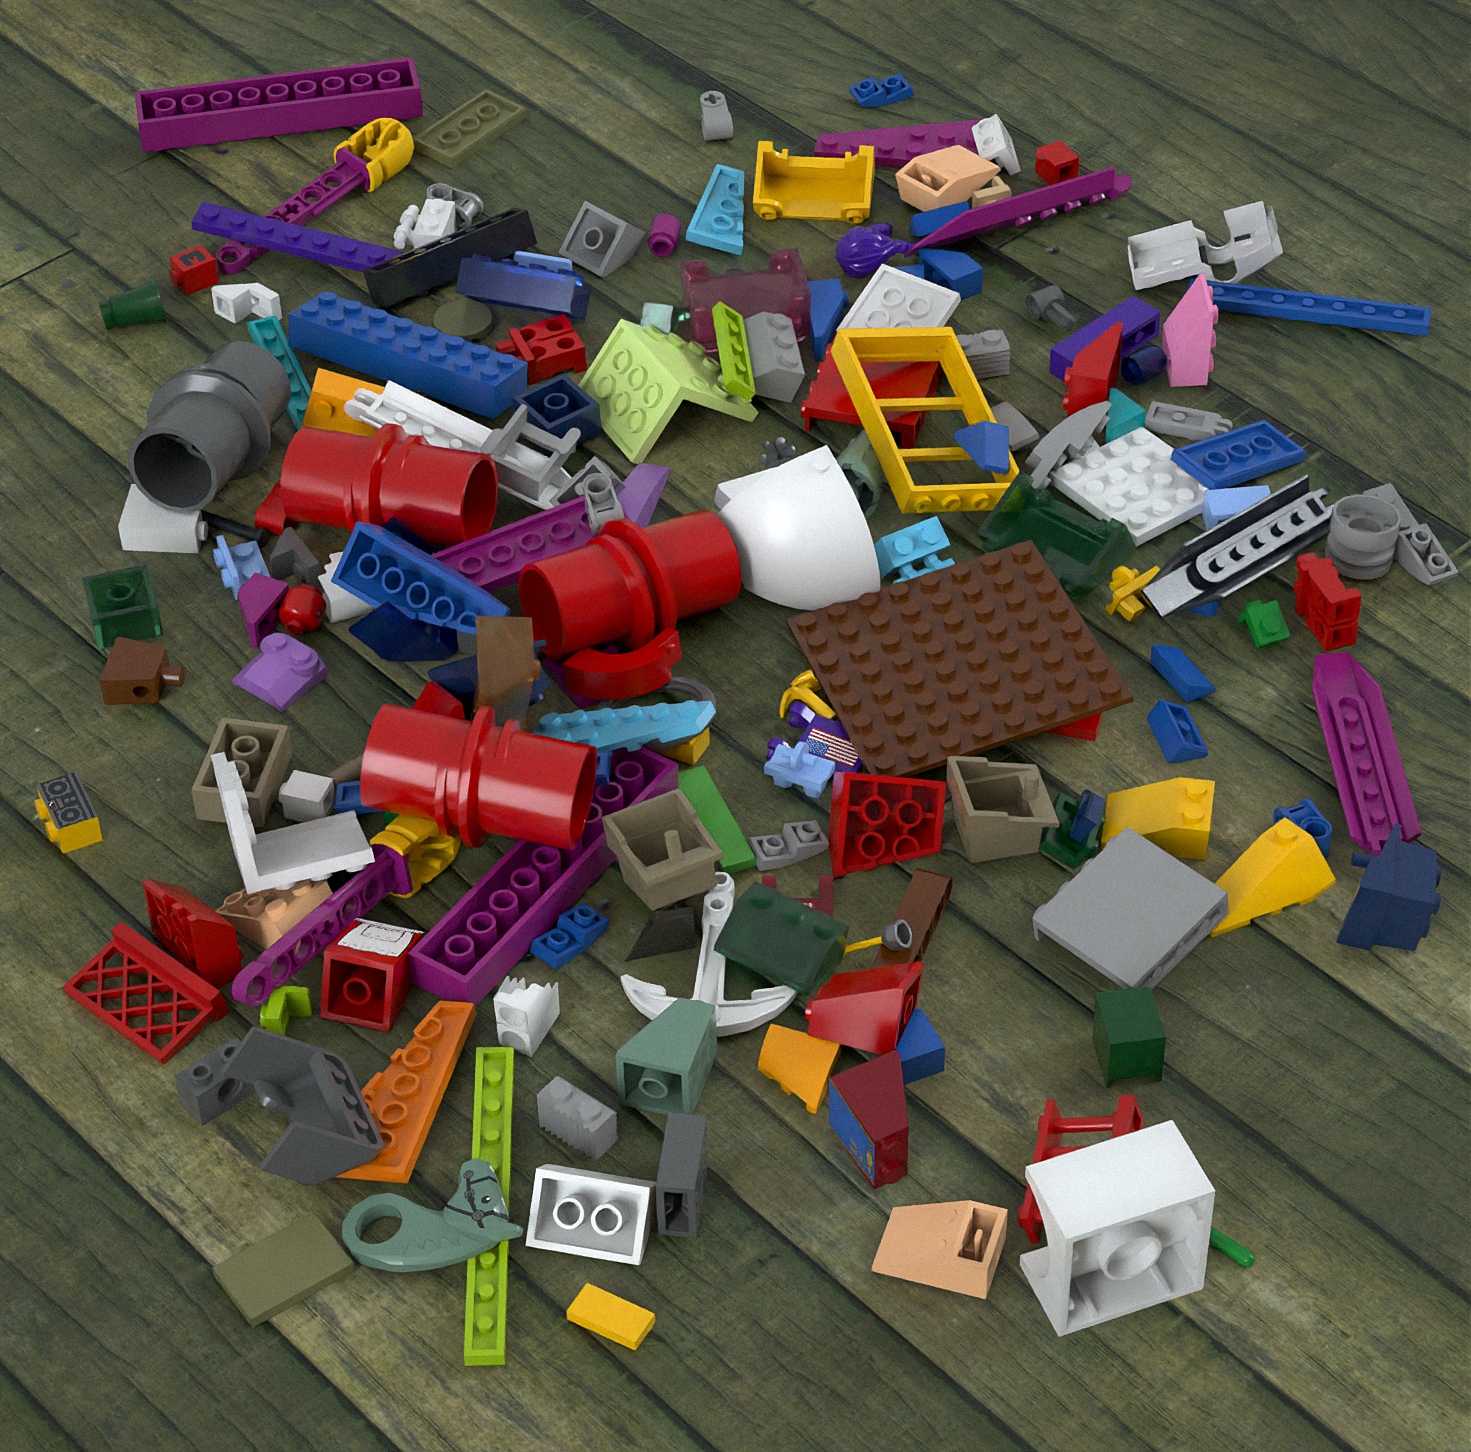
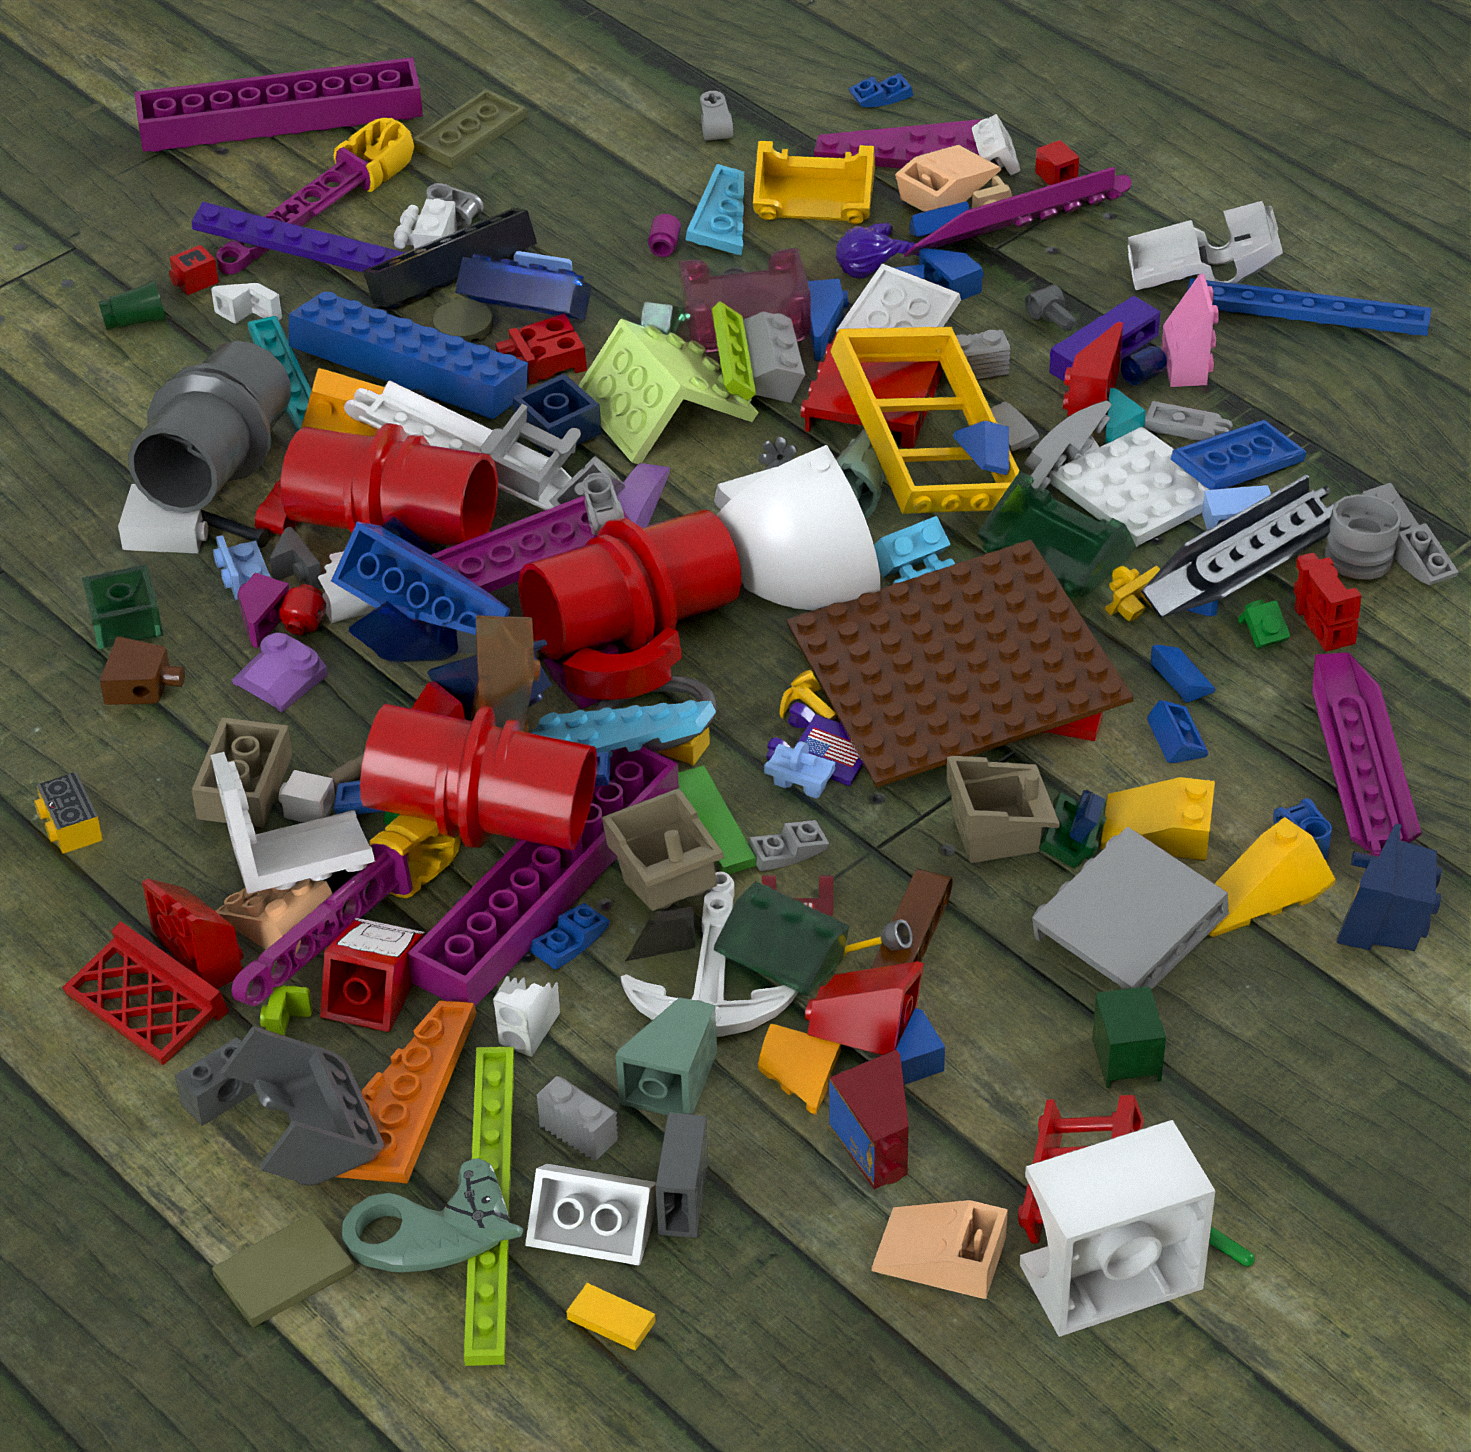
light grey slope [558,201,645,278] -> none
red wedge [828,771,947,878] -> none

